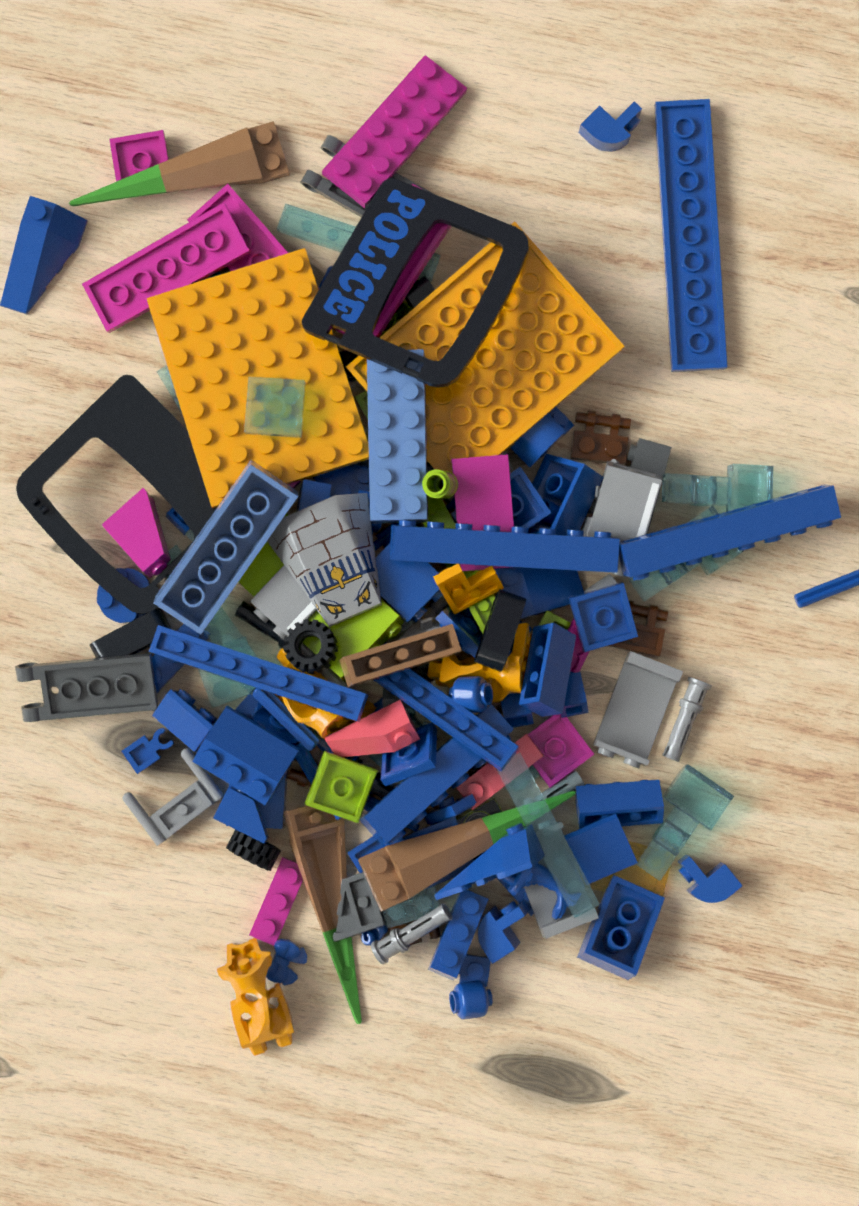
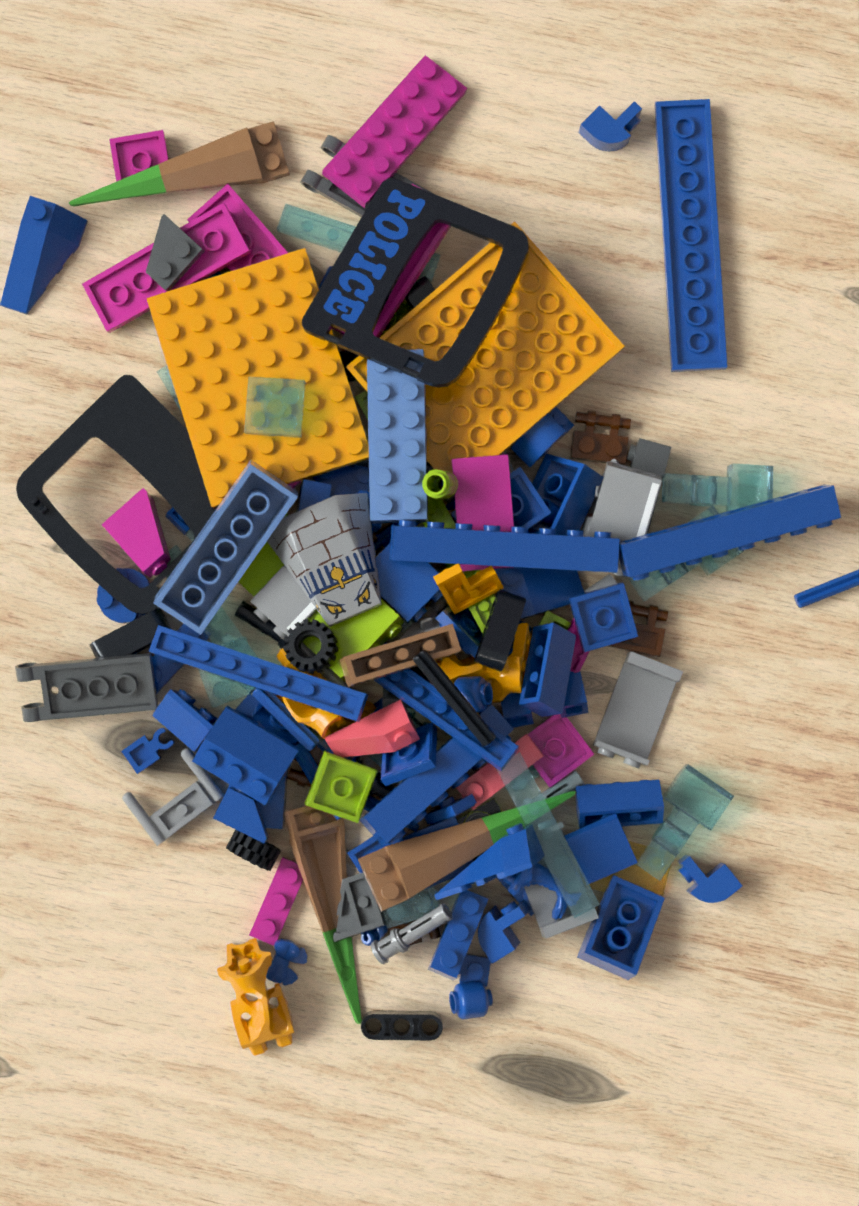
light grey pin [662,677,712,762] -> none
none -> dark grey wing [146,214,205,291]
none -> black beam [361,1010,443,1041]
none -> black axle [413,650,496,746]

